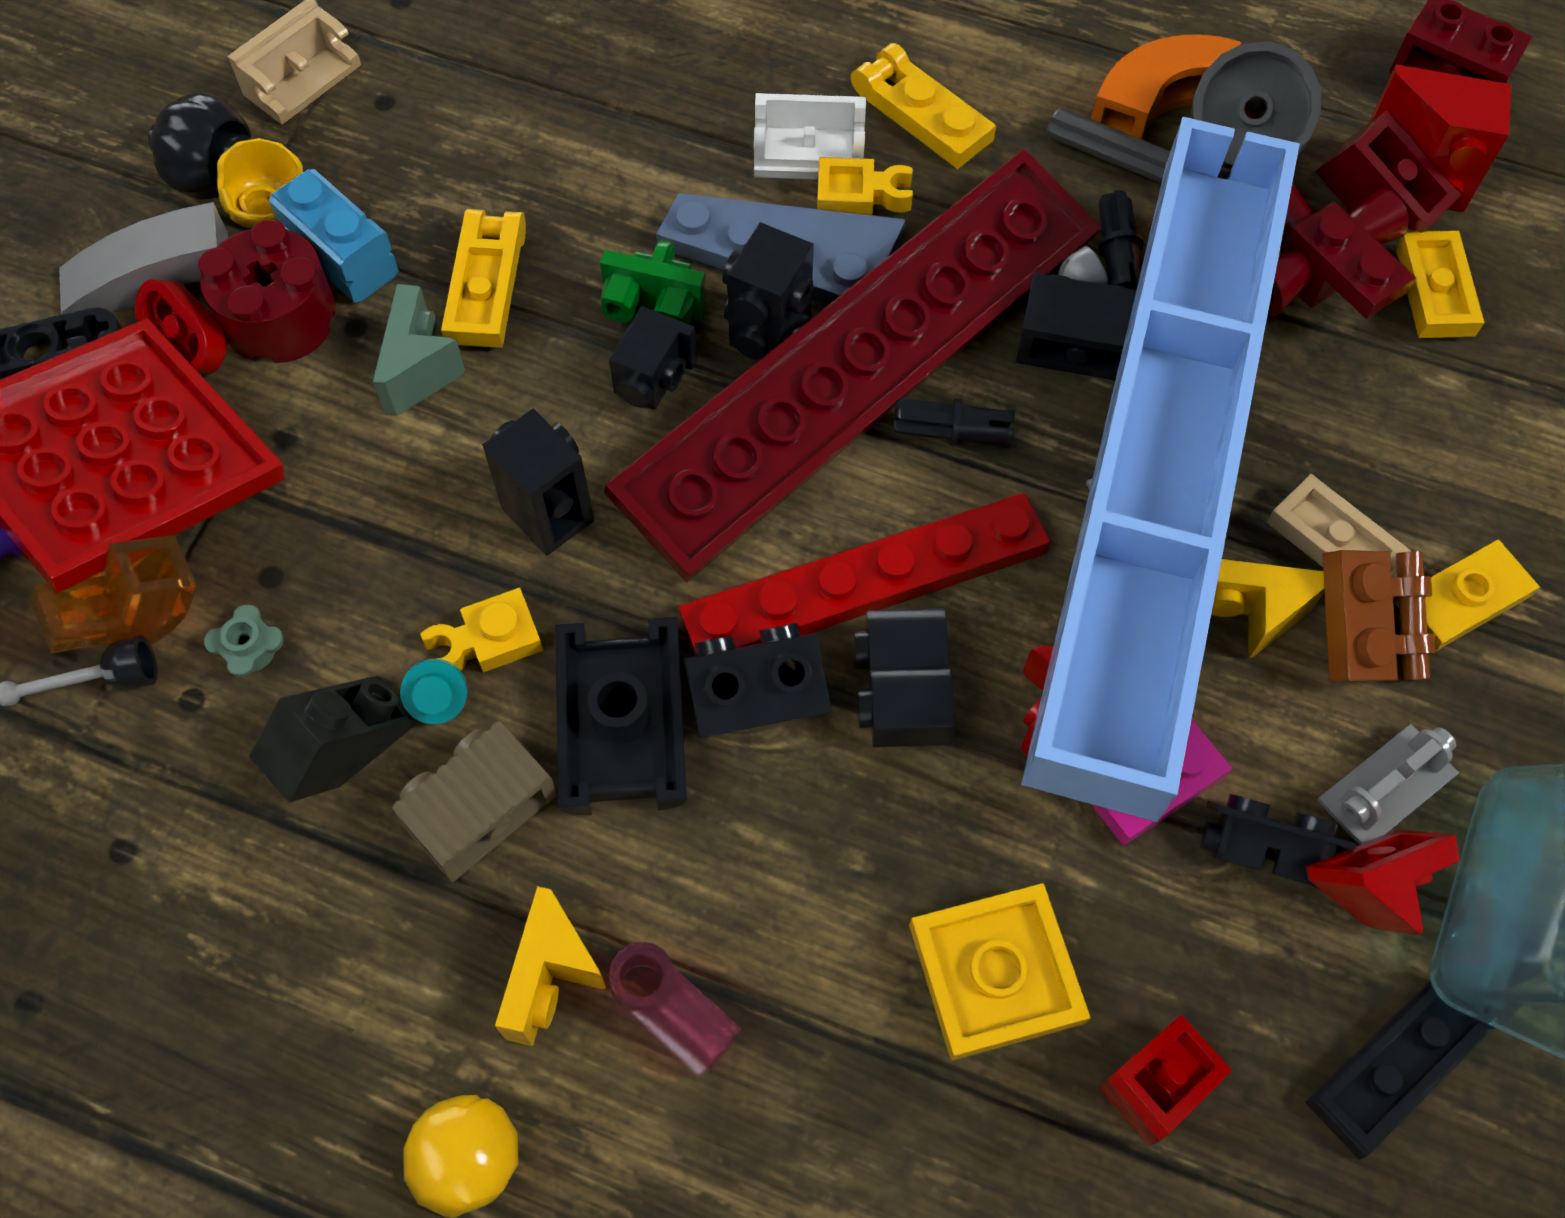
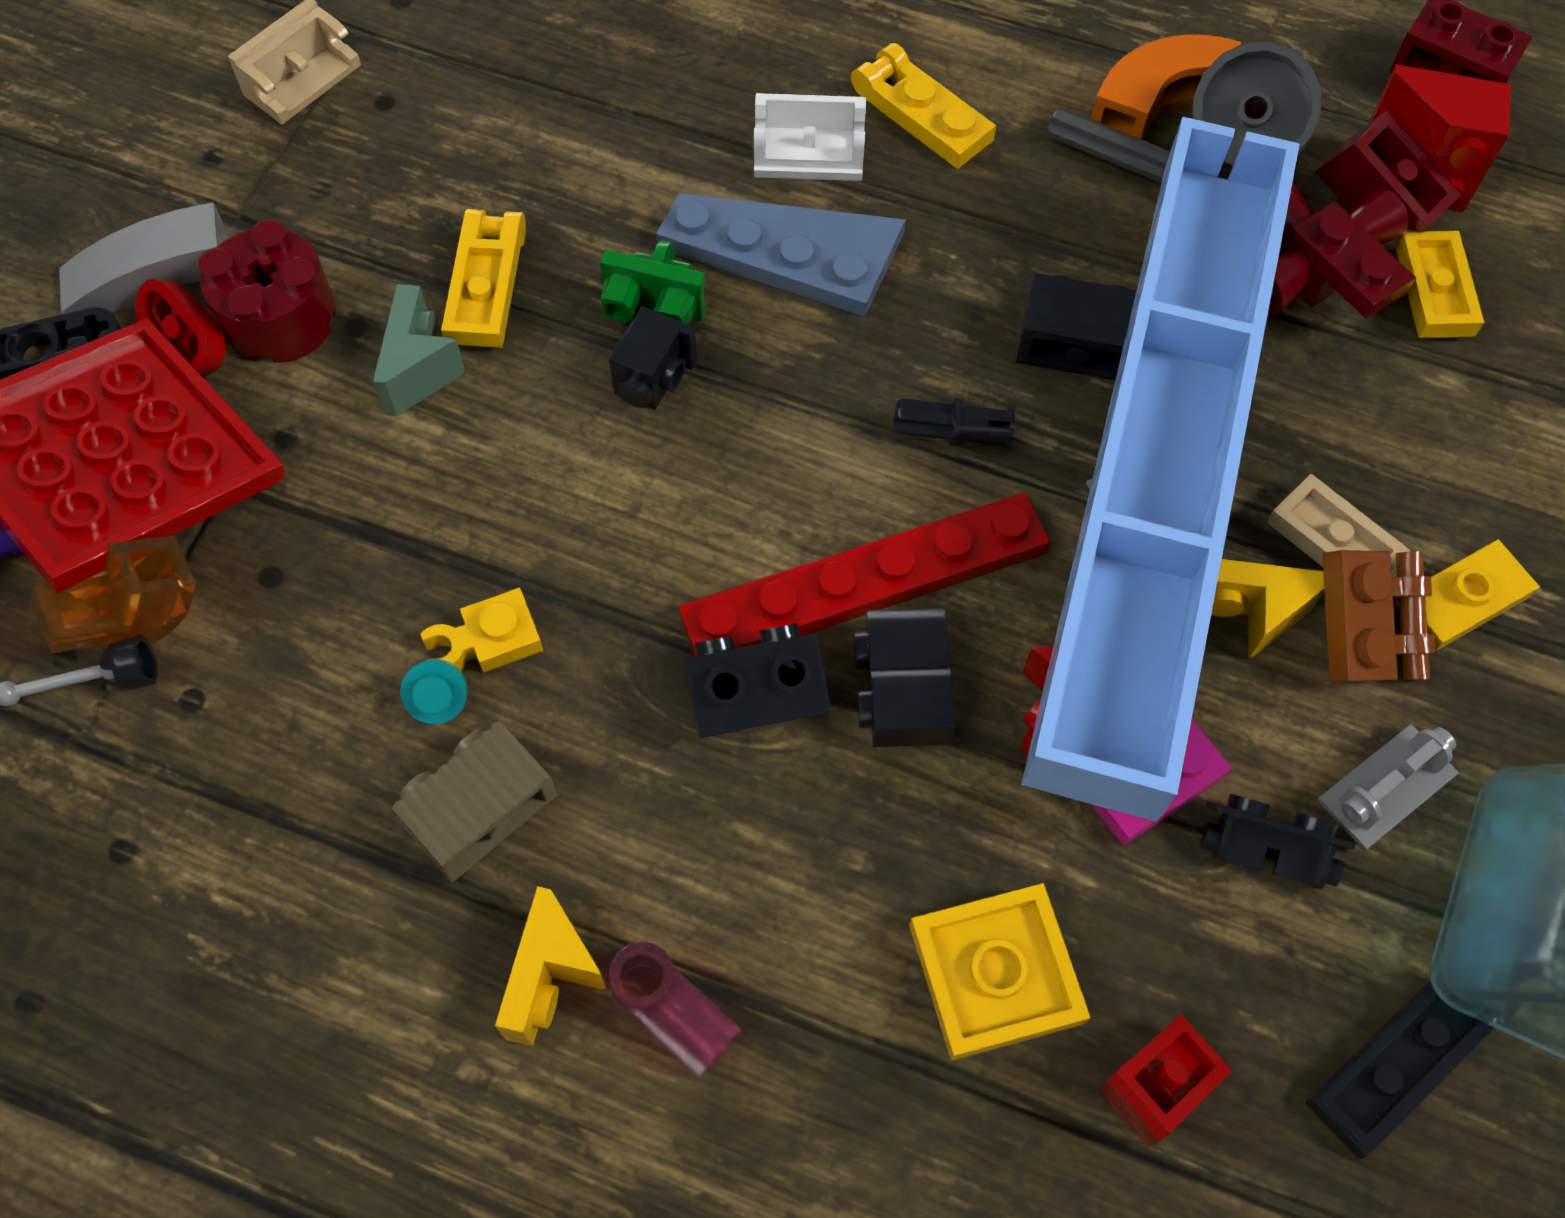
black plant [148,93,251,200] -> none
sand green plate [204,605,284,677] -> none
yellow hair [217,138,303,229] -> none
pearl dark grey slope [249,675,417,803] -> none
dark azure brick [268,169,399,303] -> none
yellow hair [403,1095,518,1218] -> none
black brick [482,408,594,556] -> none
black piece [555,617,687,815] -> none
dark red plate [604,148,1102,583] -> none
black brick [722,222,814,360] -> none
yellow plate [817,157,913,215] -> none
light grey hinge [1058,246,1108,285] -> none
black axle [1098,190,1144,290] -> none
red slope [1306,829,1460,935] -> none

